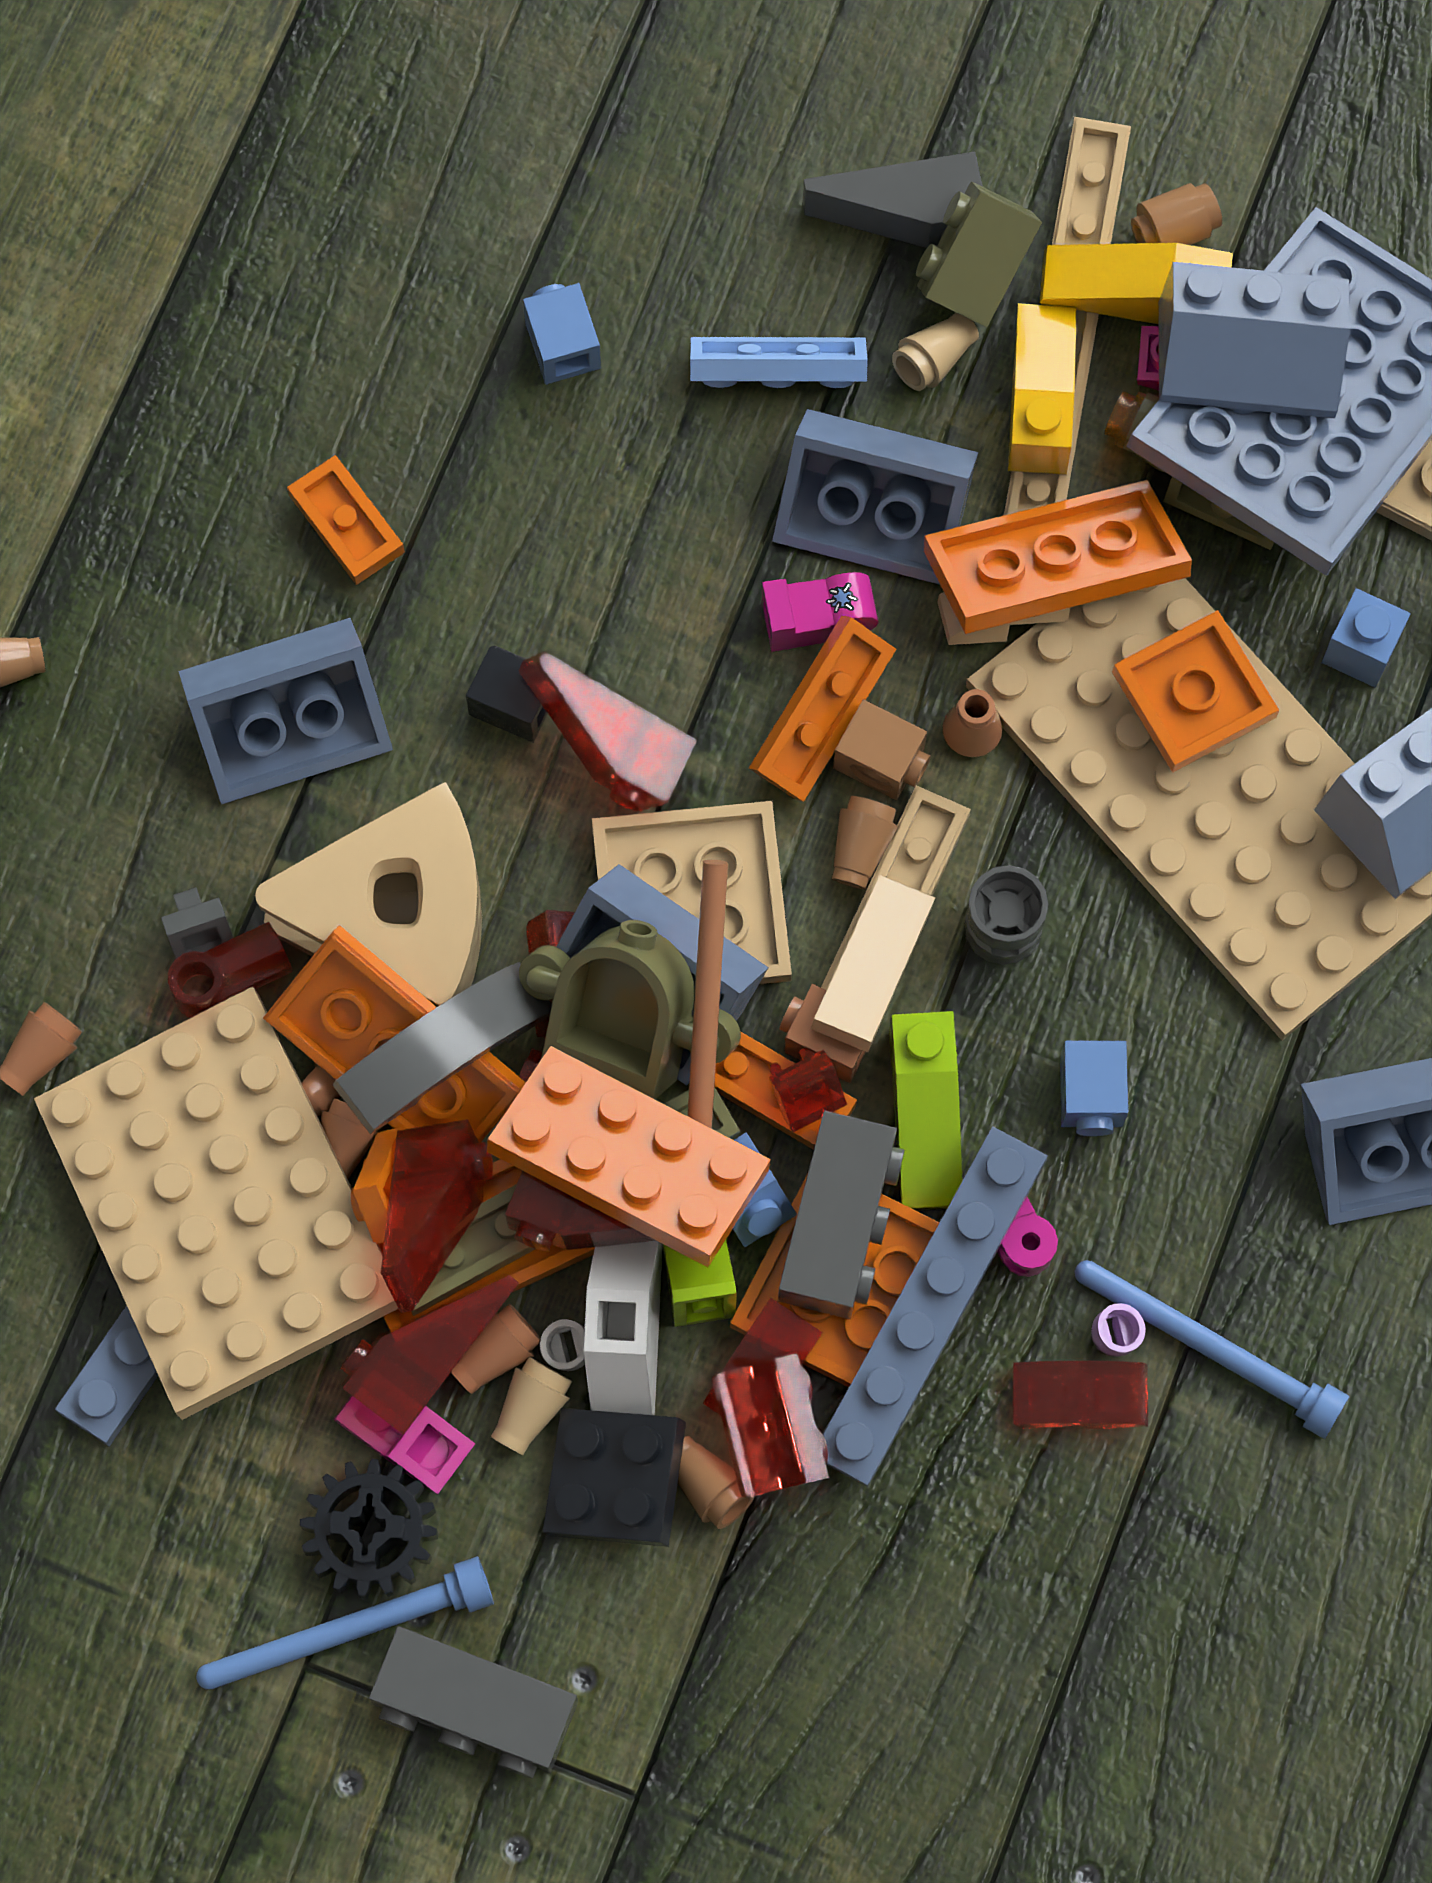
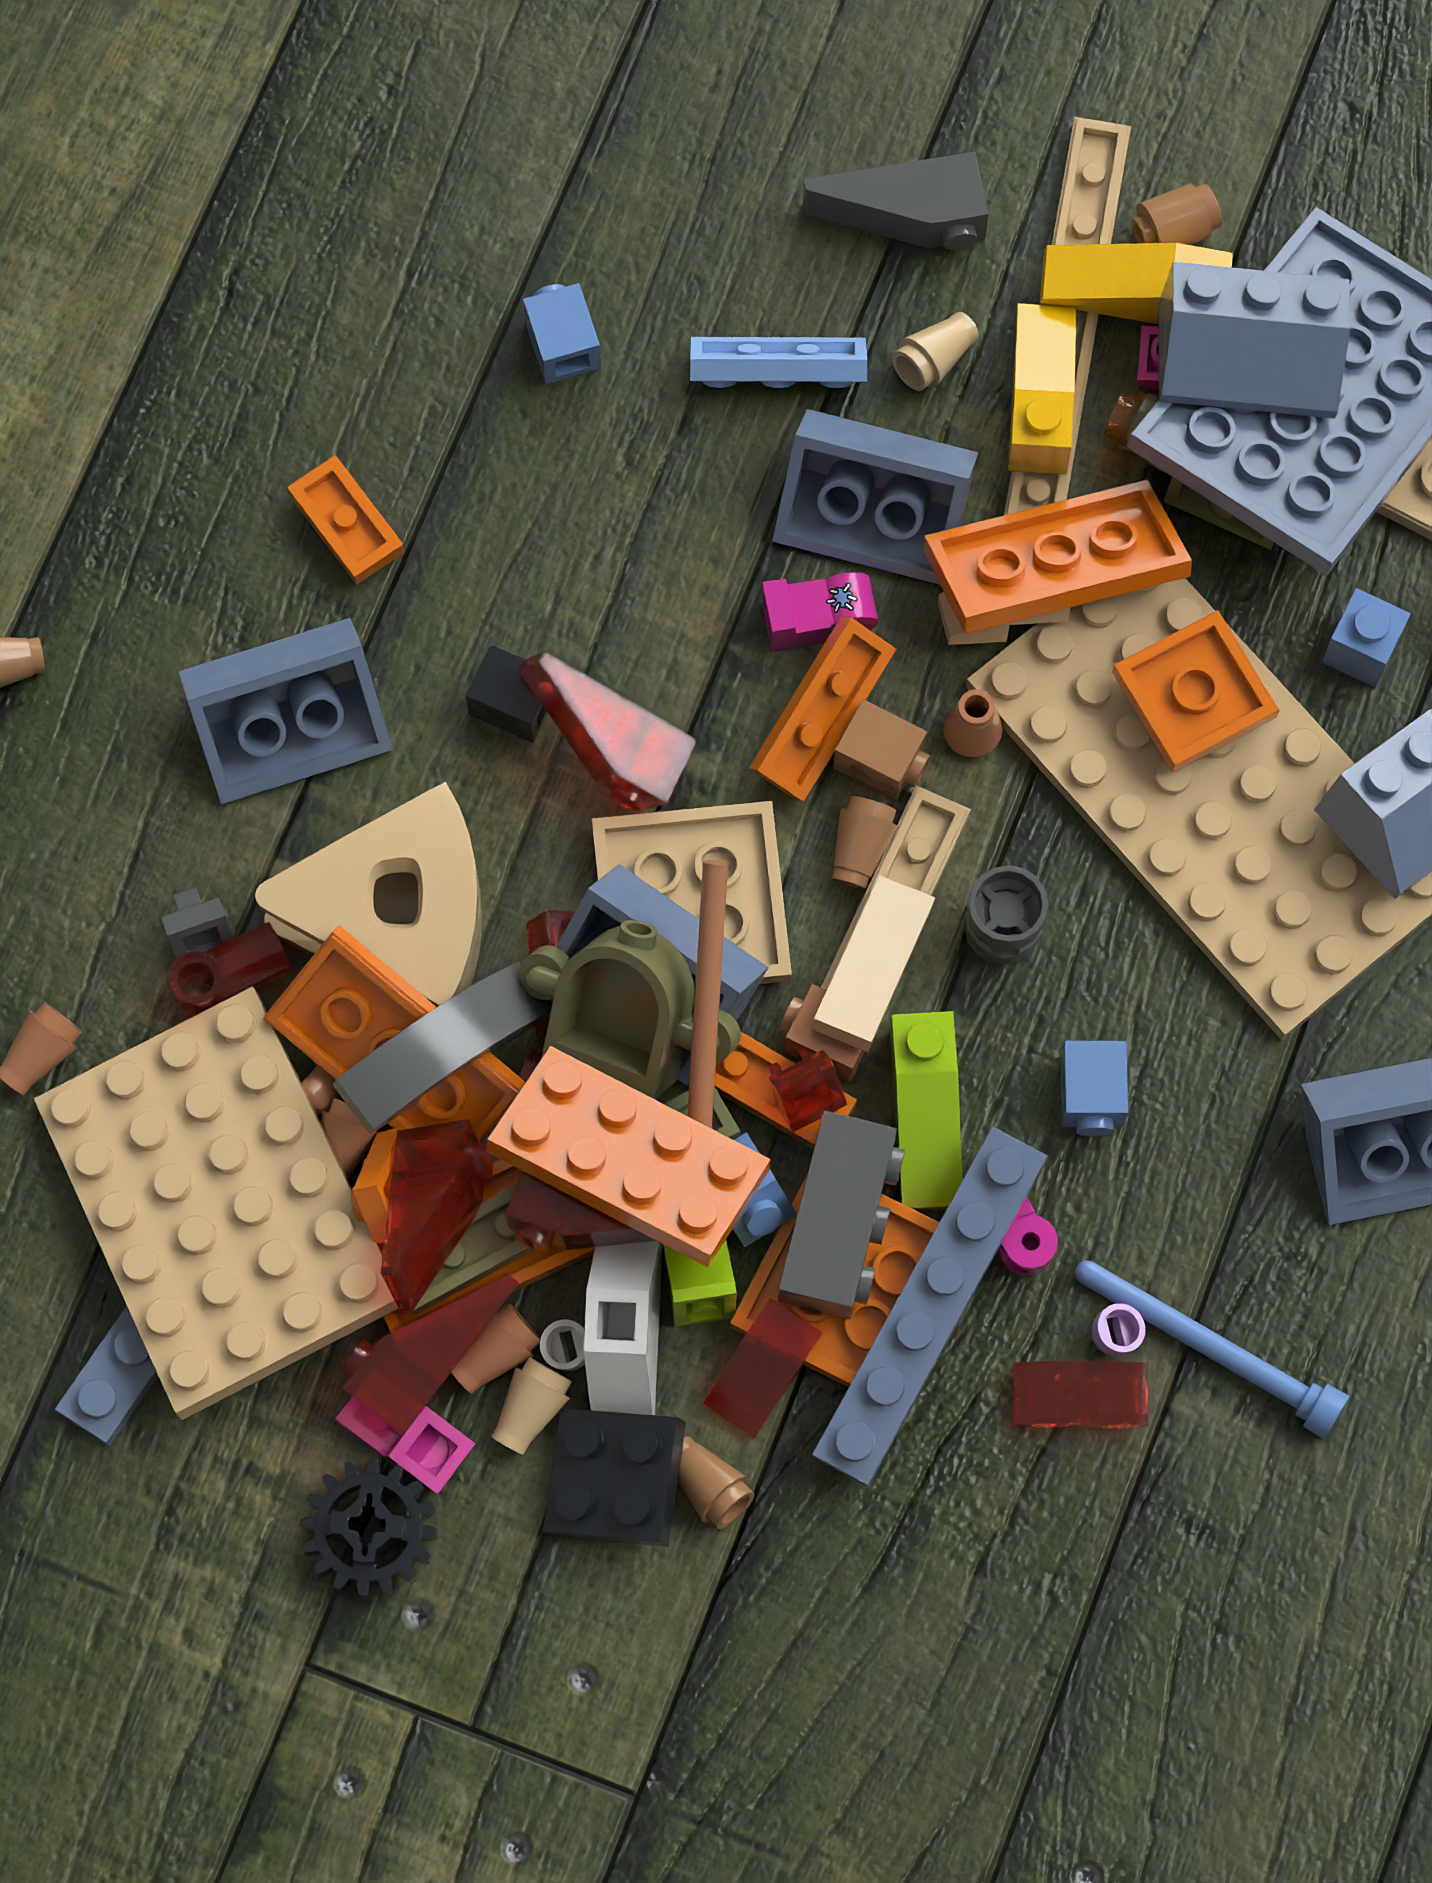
medium blue piece [196,1556,494,1689] -> none
dark grey brick [369,1626,578,1779] -> none
clear red bracket [712,1353,829,1498] -> none
olive brick [916,181,1042,327] -> none

